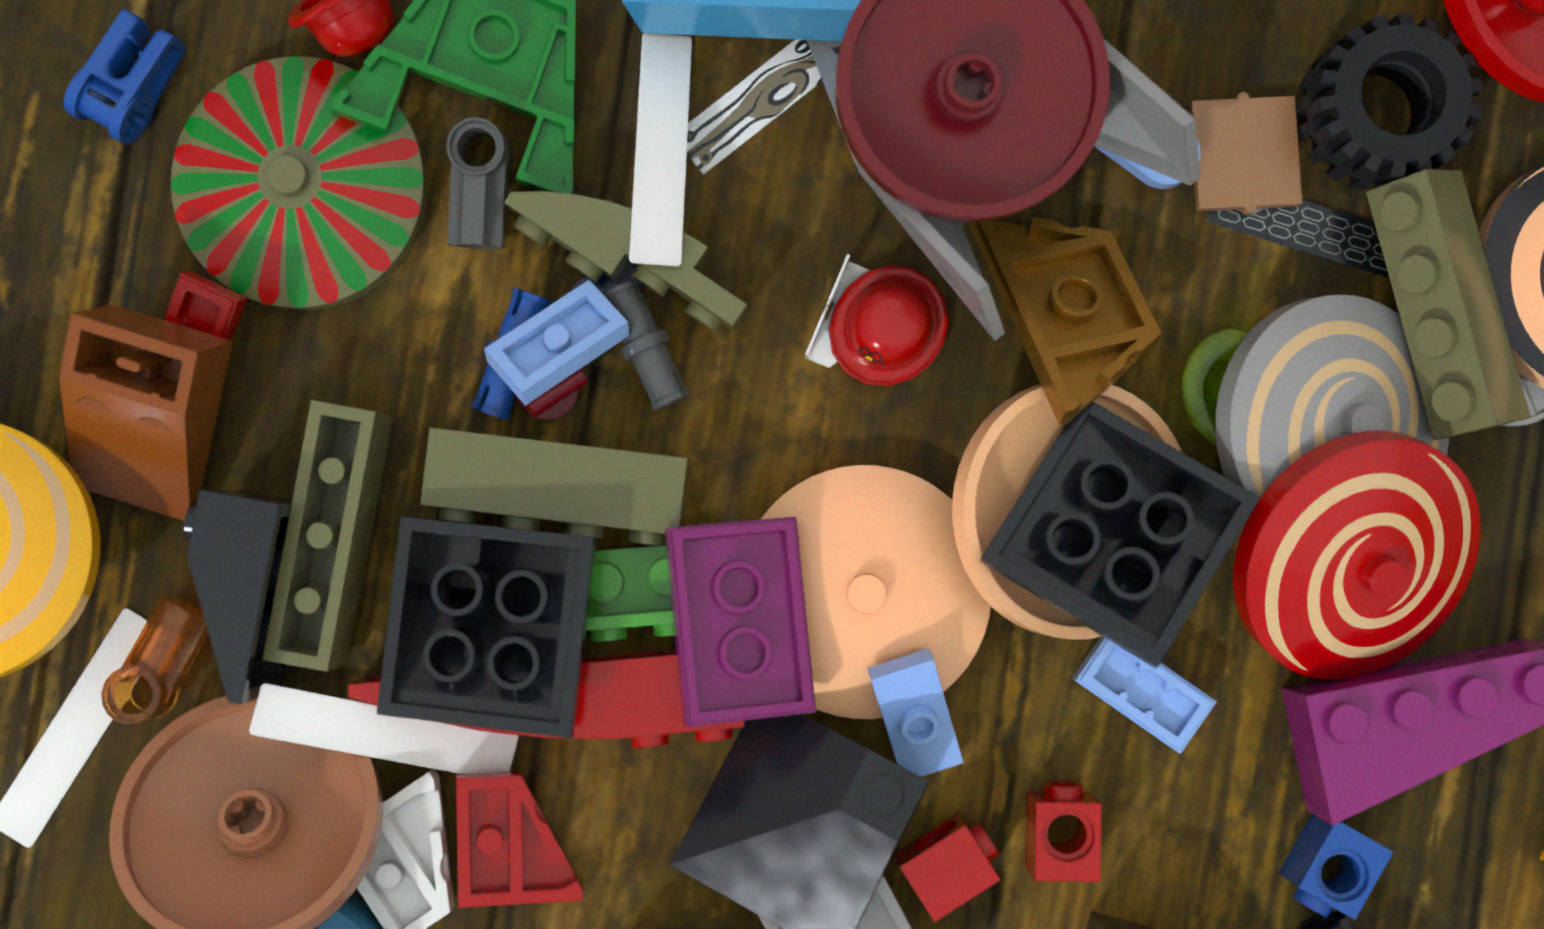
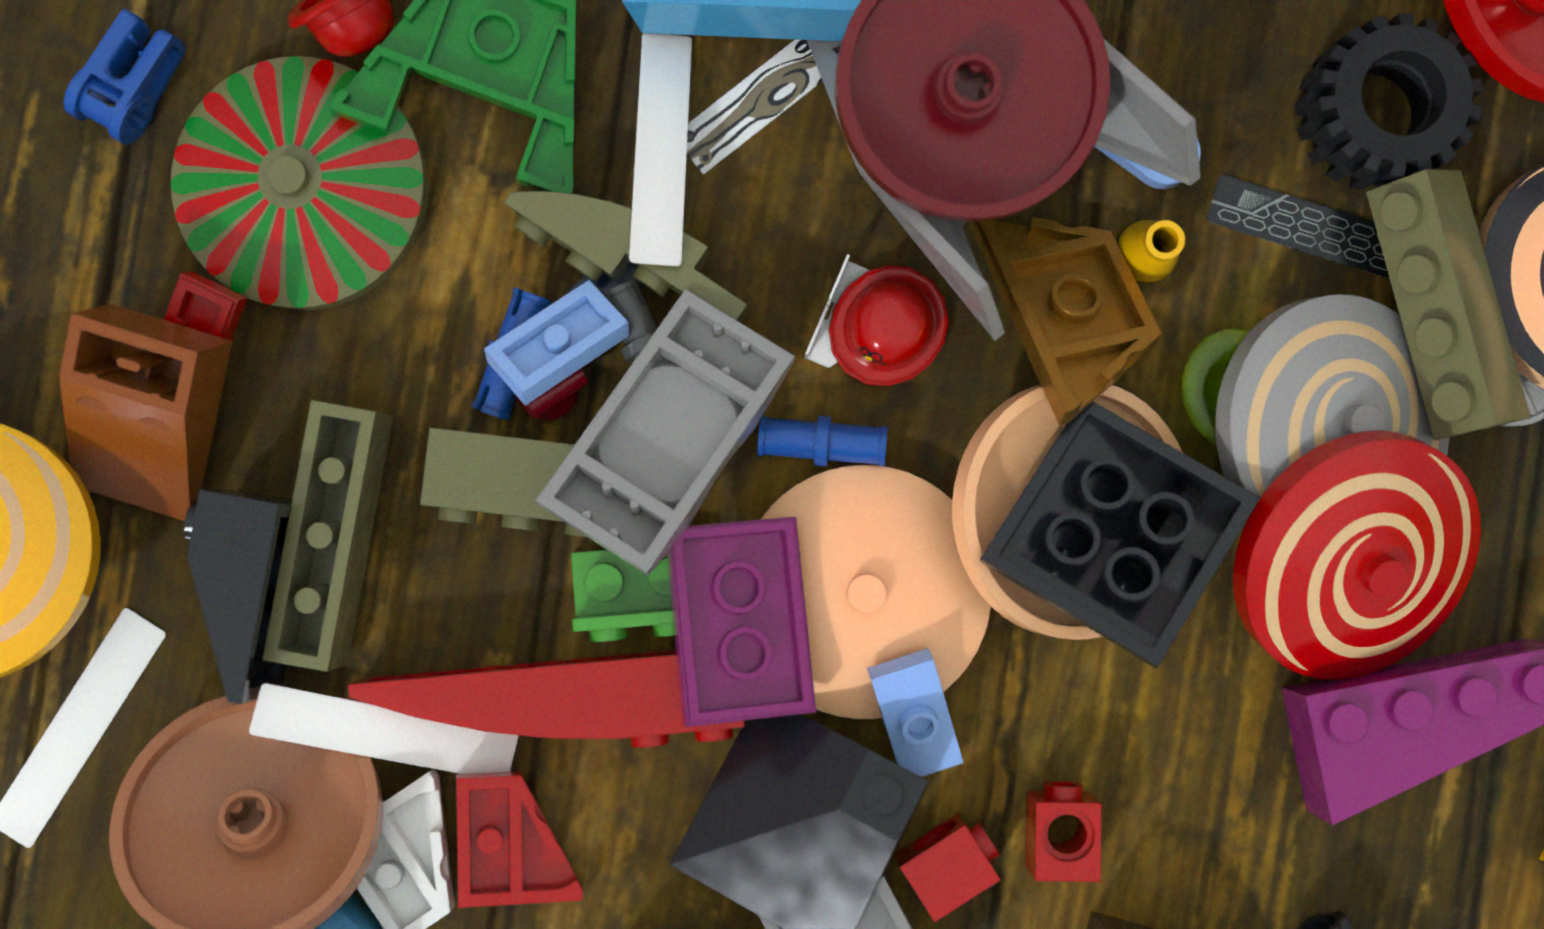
clear orange piece [101,595,209,725] -> none
black slope [377,517,596,738] -> none
dark grey piece [446,117,514,250] -> none
light blue plate [1072,637,1217,754] -> none
medium nougat piece [1189,92,1303,215] -> none
blue brick [1278,814,1394,920] -> none
none -> light grey slope [535,289,795,576]
none -> blue pin [757,415,888,467]
none -> yellow cone [1118,220,1185,283]

